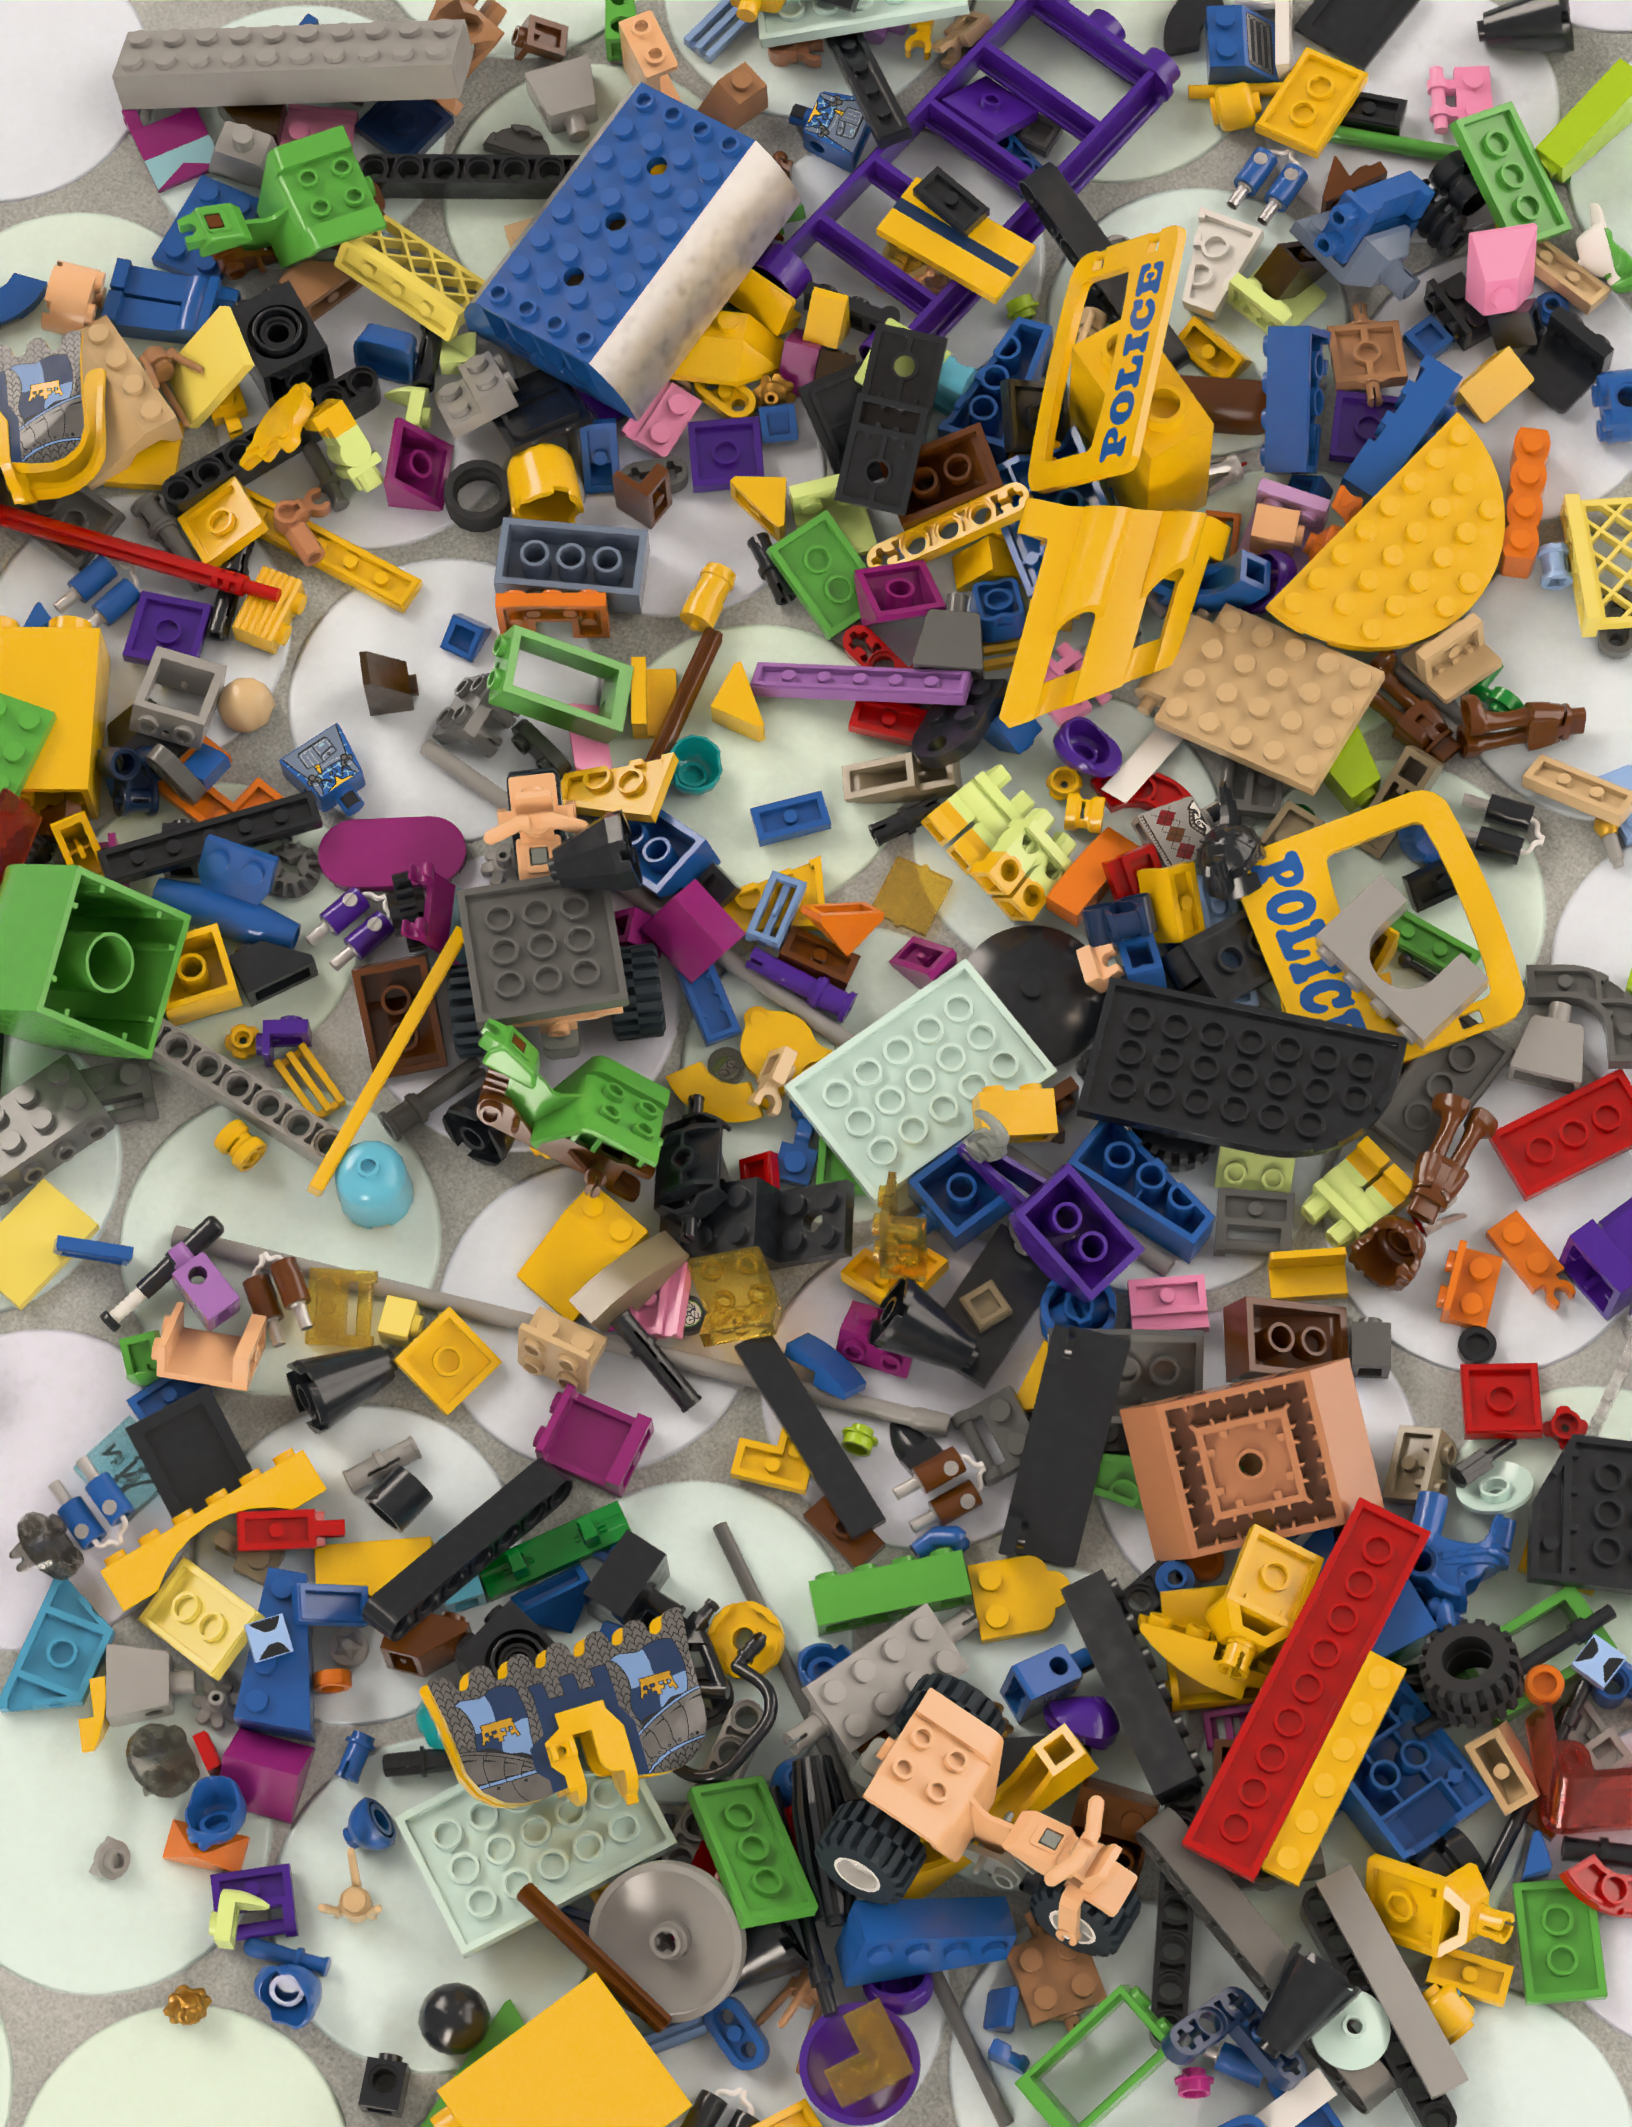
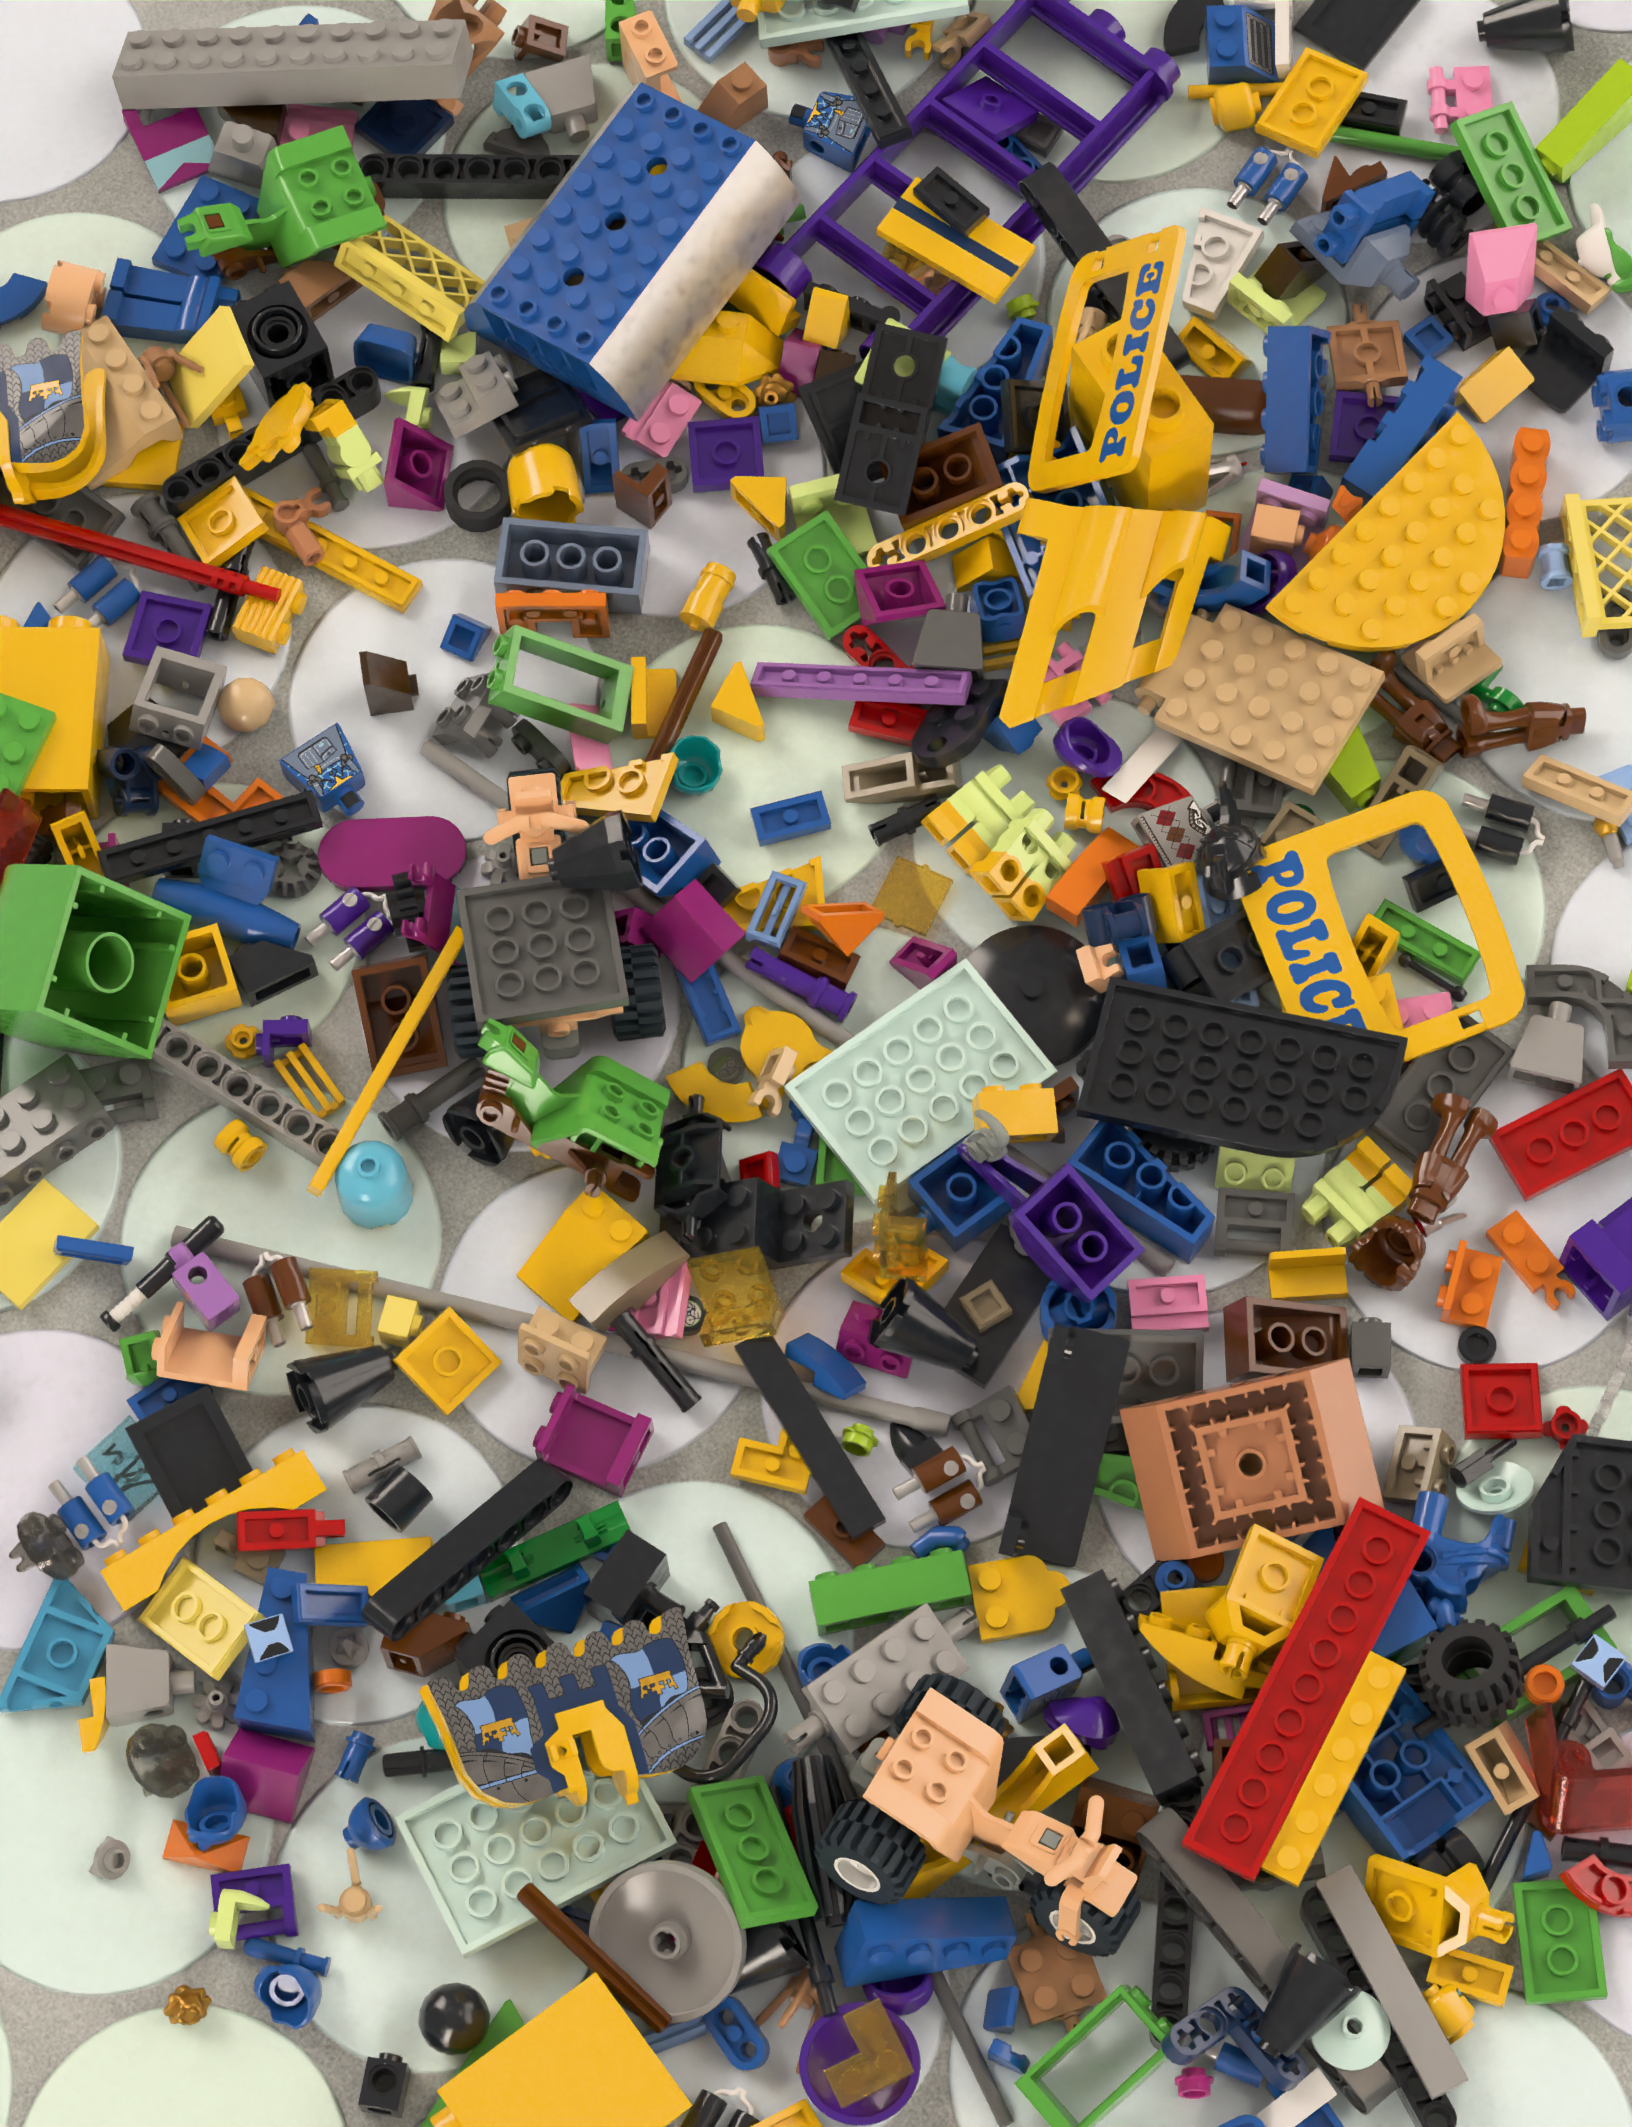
light grey arch [1316,874,1489,1050] -> none
none -> medium azure leg [493,73,552,139]

